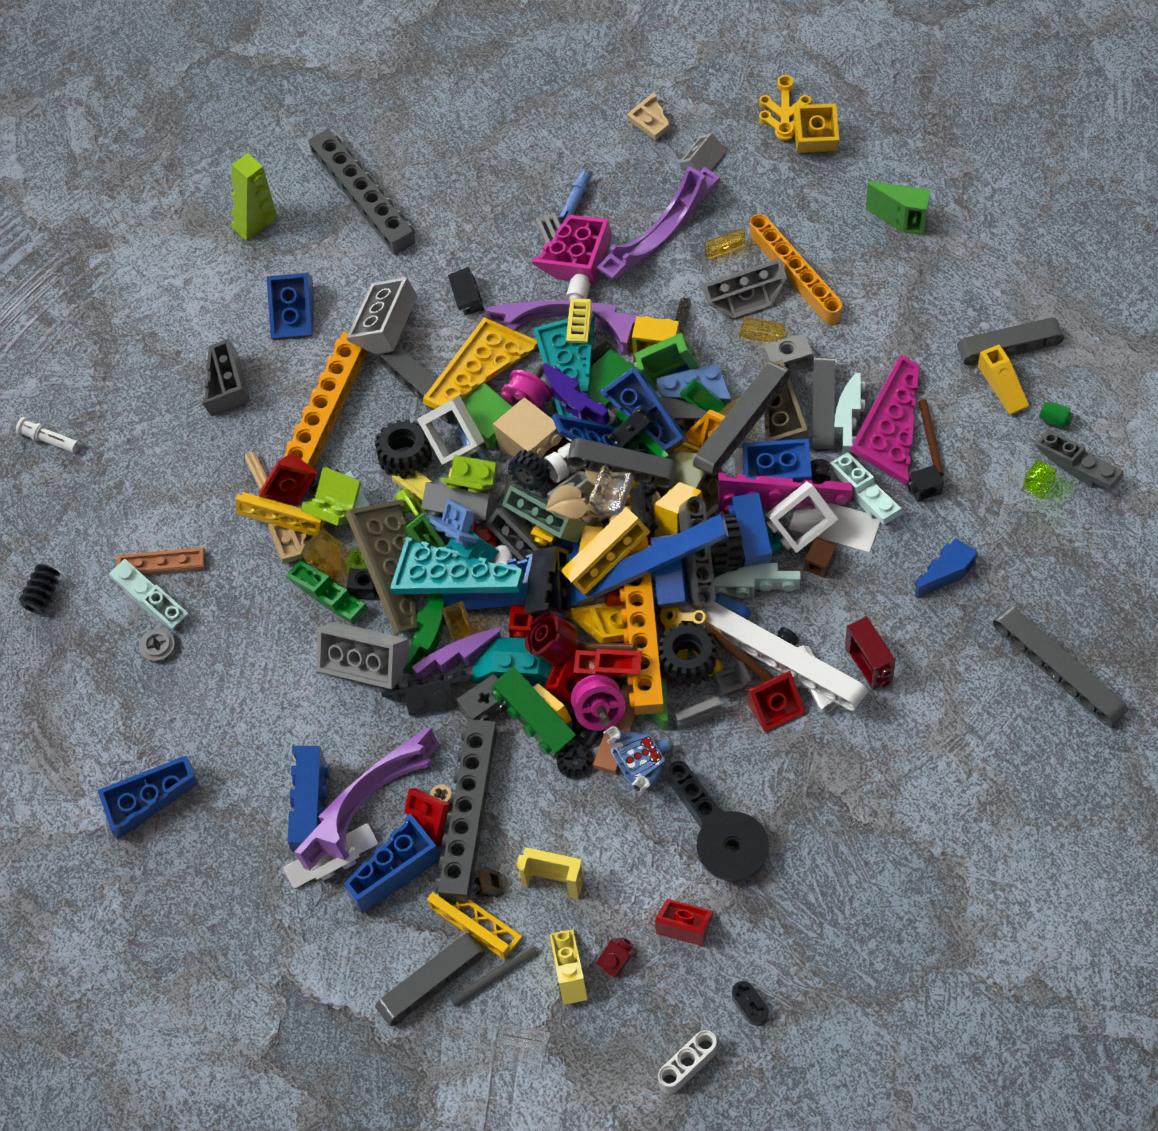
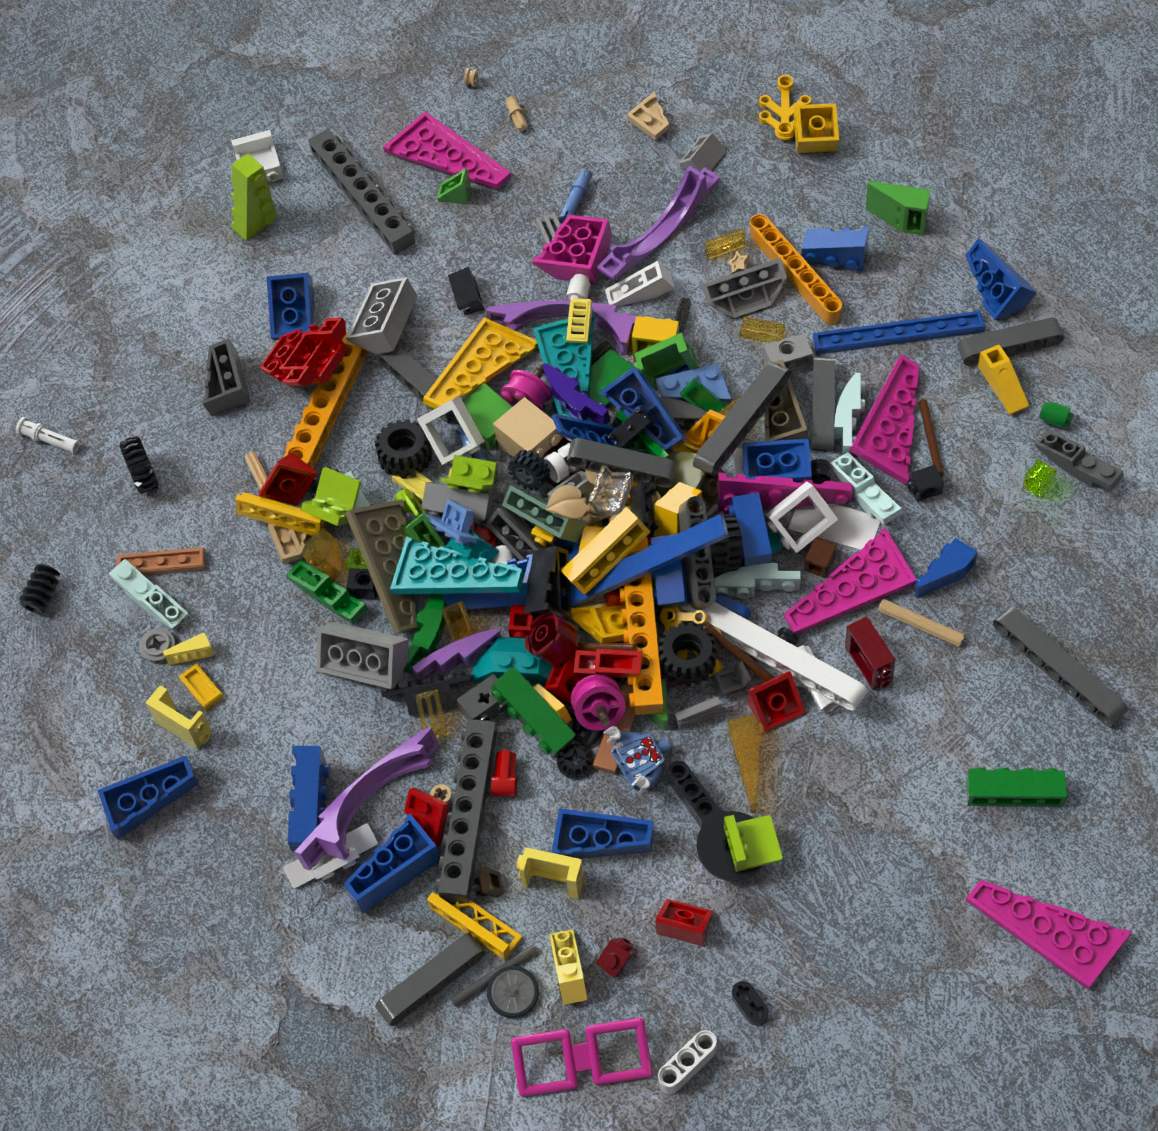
none -> black gear [120,436,159,494]
none -> light yellow panel [146,685,212,749]
none -> light yellow slope [163,633,215,665]
none -> yellow tile [178,664,224,711]
none -> white panel [231,130,284,182]
none -> red wedge [259,317,347,386]
none -> dark pink wing [383,112,511,189]
none -> clear yellow tile [415,689,448,737]
none -> bright green slope [437,168,472,204]
none -> tan bush [464,68,478,87]
none -> flat silver wheel [487,966,539,1018]
none -> red piece [491,750,517,797]
none -> tan axle [505,96,528,132]
none -> dark pink bar [511,1018,652,1097]
none -> blue wedge [551,808,655,859]
none -> white slope [605,261,674,307]
none -> lime bracket [724,815,783,872]
none -> tan piece [728,251,750,274]
none -> clear yellow slope [728,714,764,814]
none -> dark pink wing [784,527,917,635]
none -> blue wedge [801,226,870,272]
none -> blue tile [812,310,985,355]
none -> tan axle [878,599,965,646]
none -> blue wedge [966,238,1037,320]
none -> green brick [966,767,1067,807]
none -> dark pink wing [966,880,1132,990]

